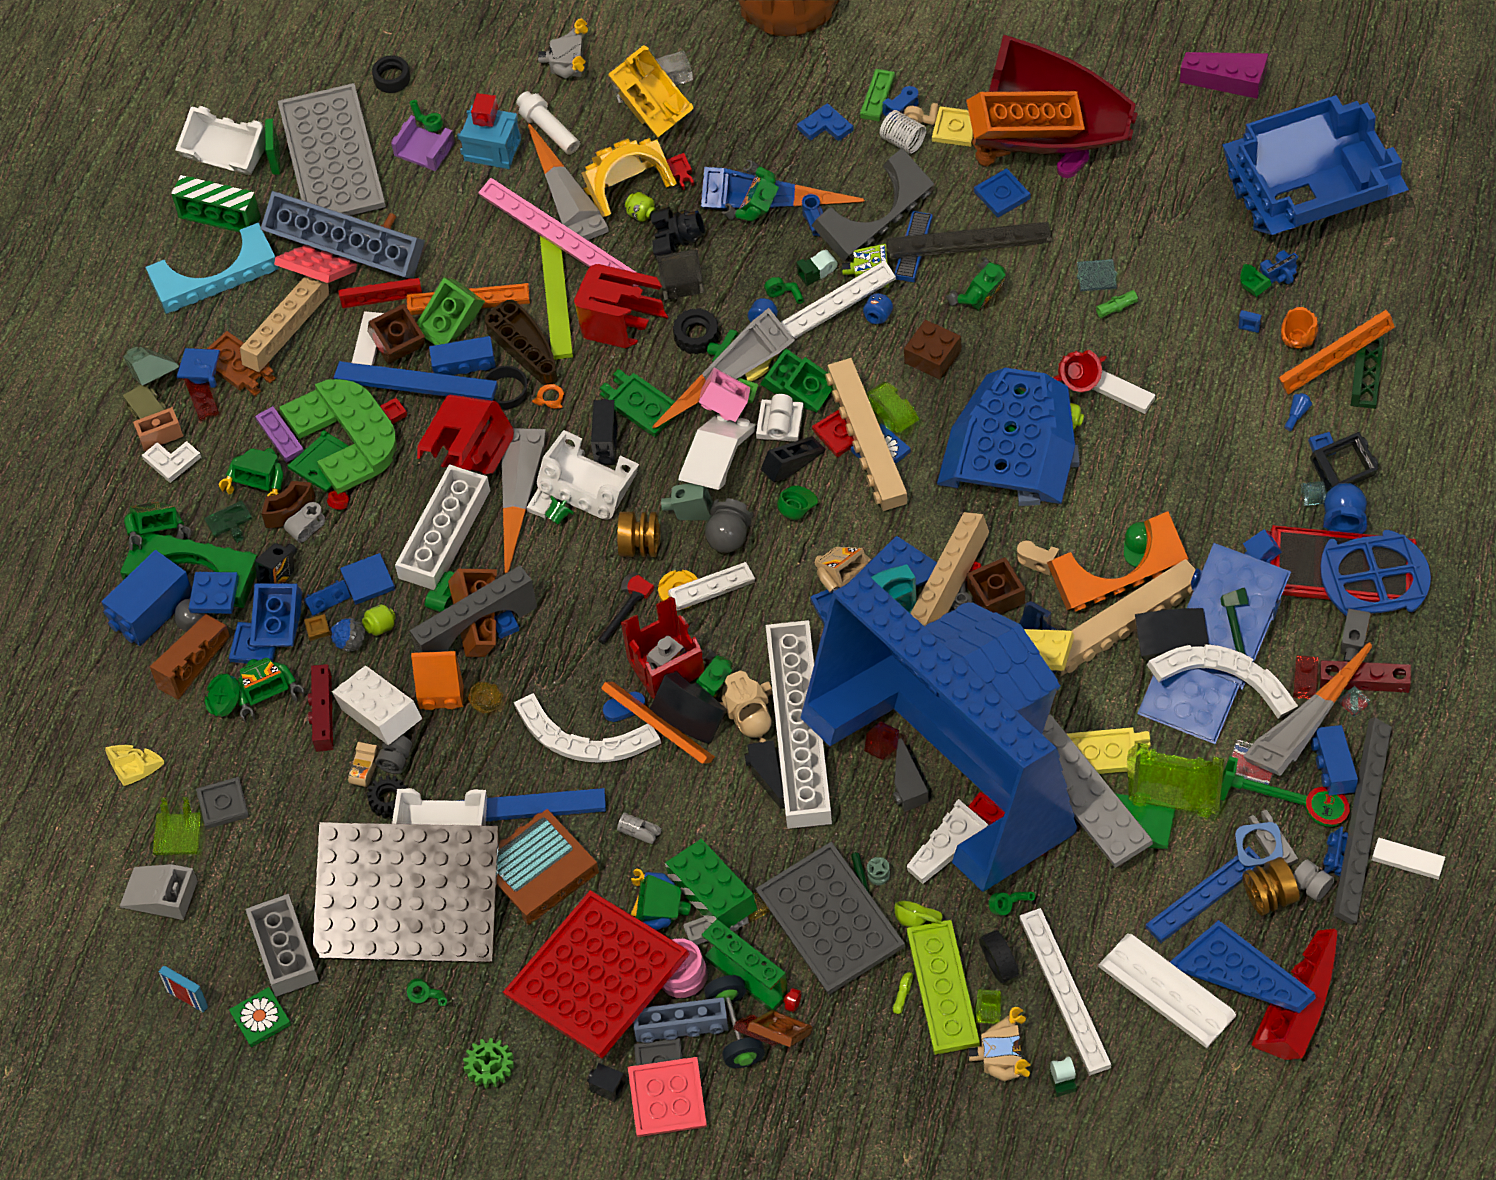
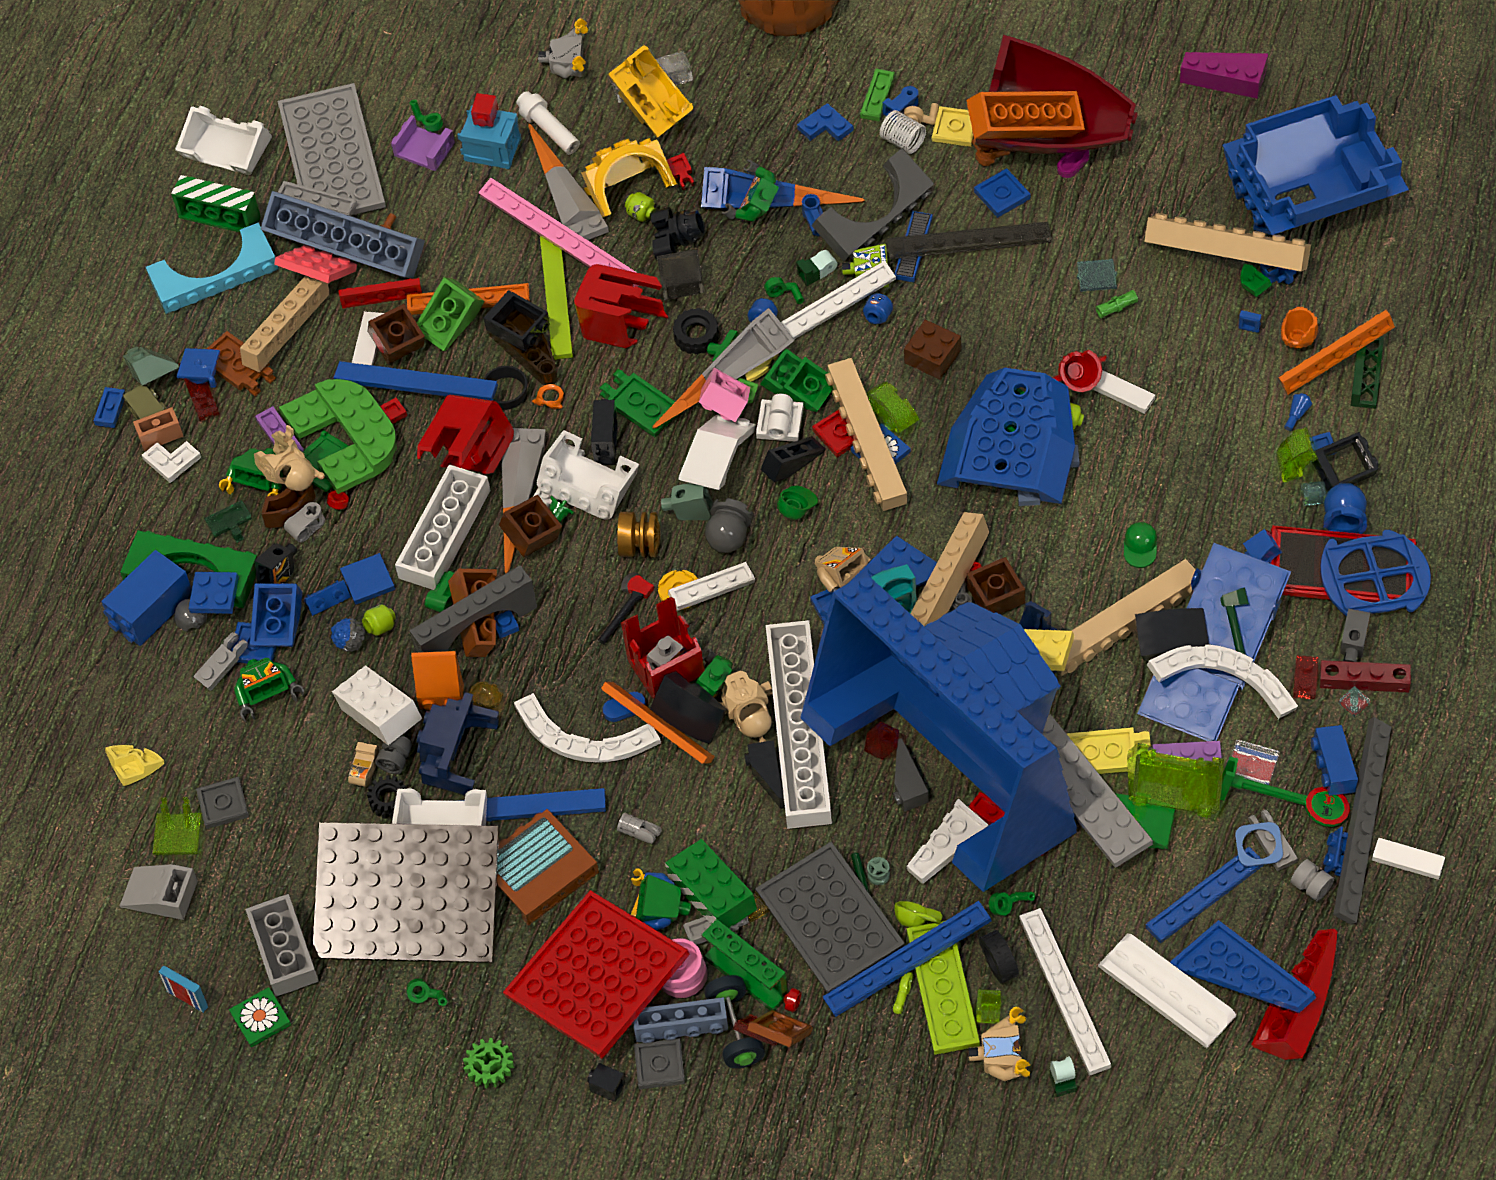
green torso [124,502,191,550] -> none
dark orange wedge [149,614,230,700] -> none
green tile [205,674,240,717] -> none
green tile [265,118,280,175] -> none
pearl gold tile [304,614,331,641] -> none
dark red piece [308,664,333,752] -> none
black tyre [372,55,410,93] -> none
blue brick [429,336,496,375] -> none
coral plate [628,1057,707,1137] -> none
green torso [945,257,1006,311] -> none
tan leg [1017,541,1059,576] -> none
orange arch [1047,511,1188,612] -> none
pearl gold wheel [1242,857,1299,916] -> none
light grey plate [1244,642,1372,776] -> none
none -> blue plate [93,387,126,428]
none -> light grey hinge [193,632,248,691]
none -> tan helmet [254,425,325,491]
none -> light grey tile [278,181,357,216]
none -> dark blue piece [417,692,499,795]
none -> black window [484,290,550,352]
none -> reddish brown brick [499,494,563,557]
none -> blue tile [822,901,992,1017]
none -> tan brick [1144,213,1311,271]
none -> medium lavender plate [1153,741,1222,768]
none -> clear neon green brick [1276,427,1318,483]

